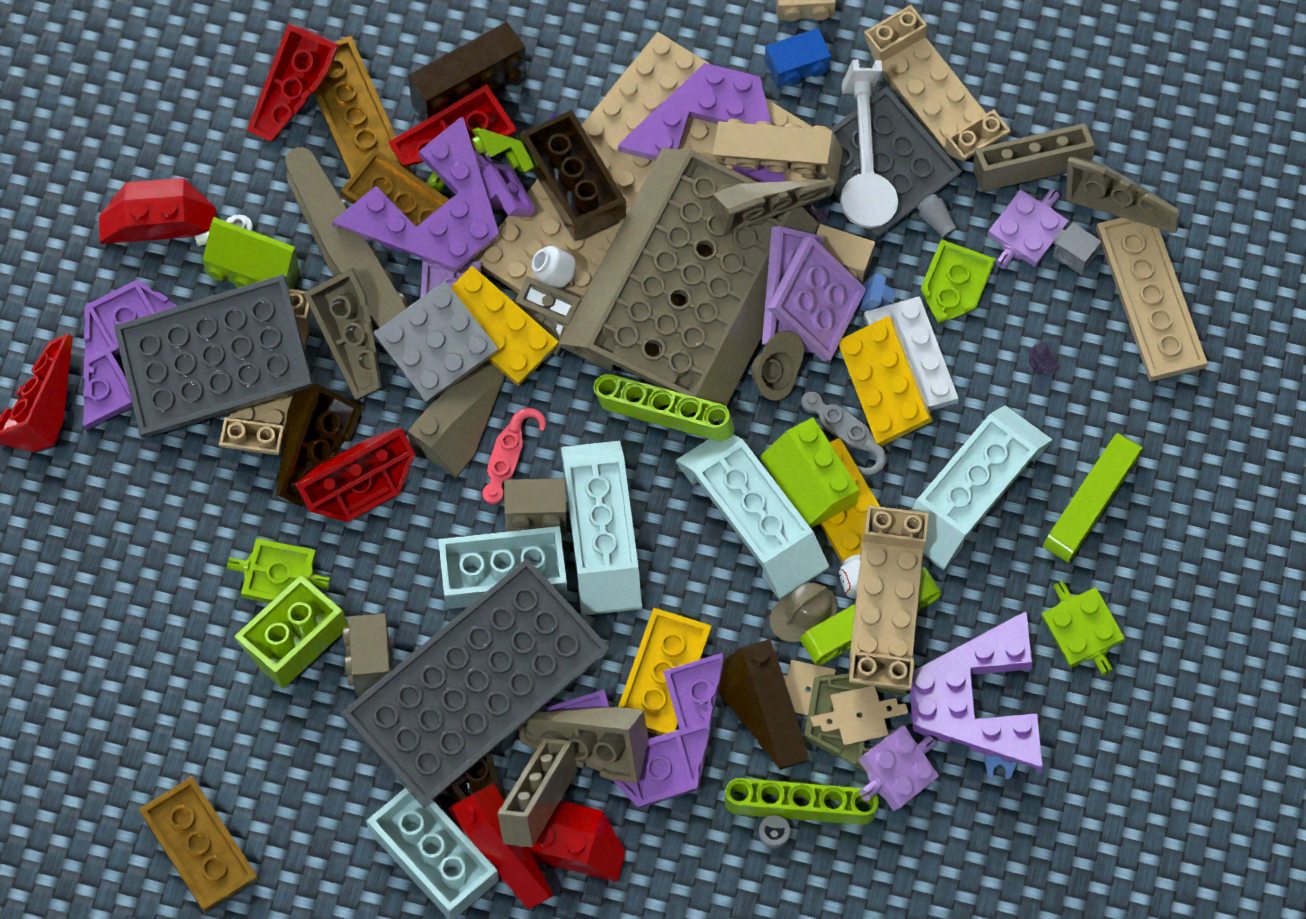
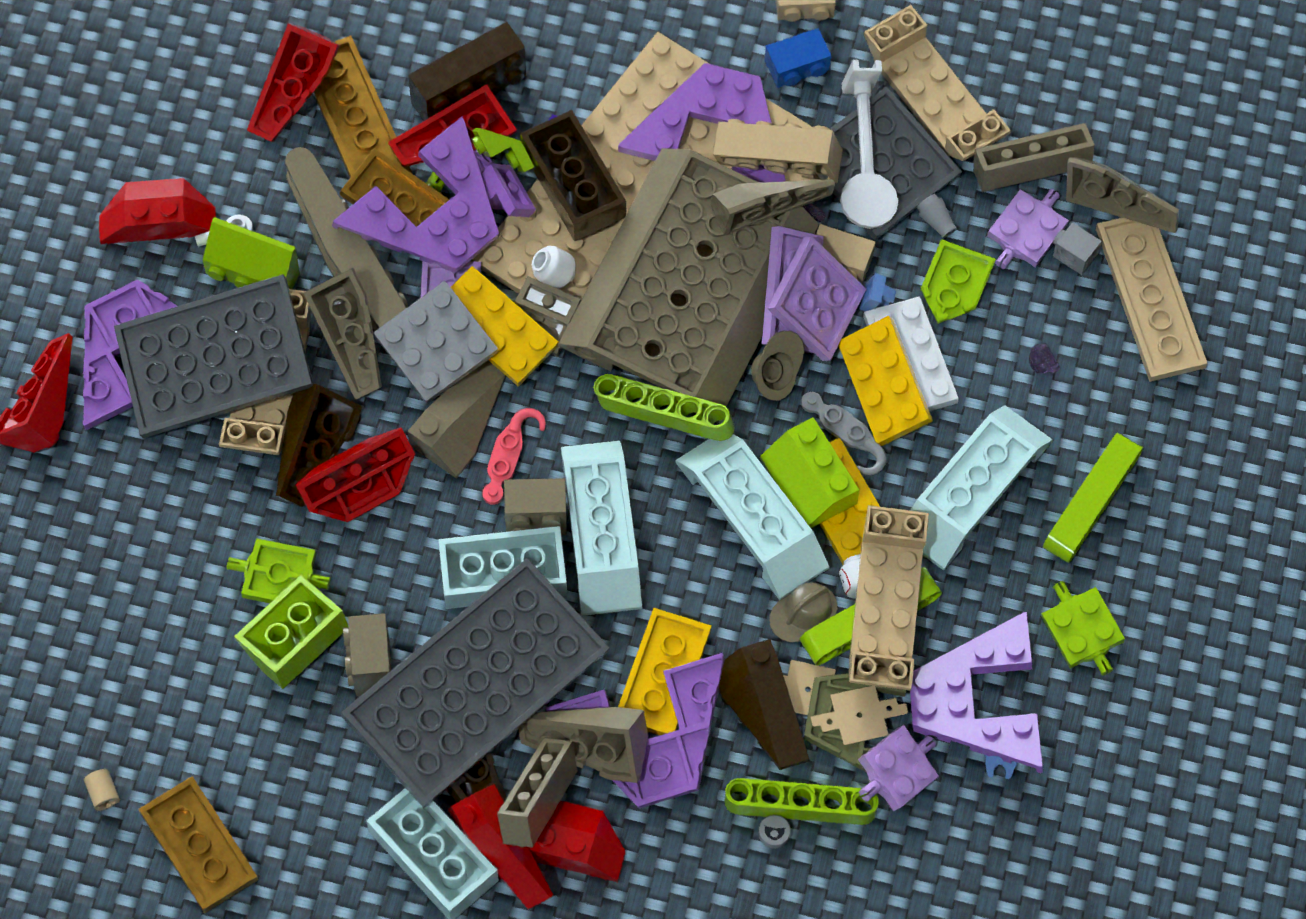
none -> tan piece [84,769,120,811]

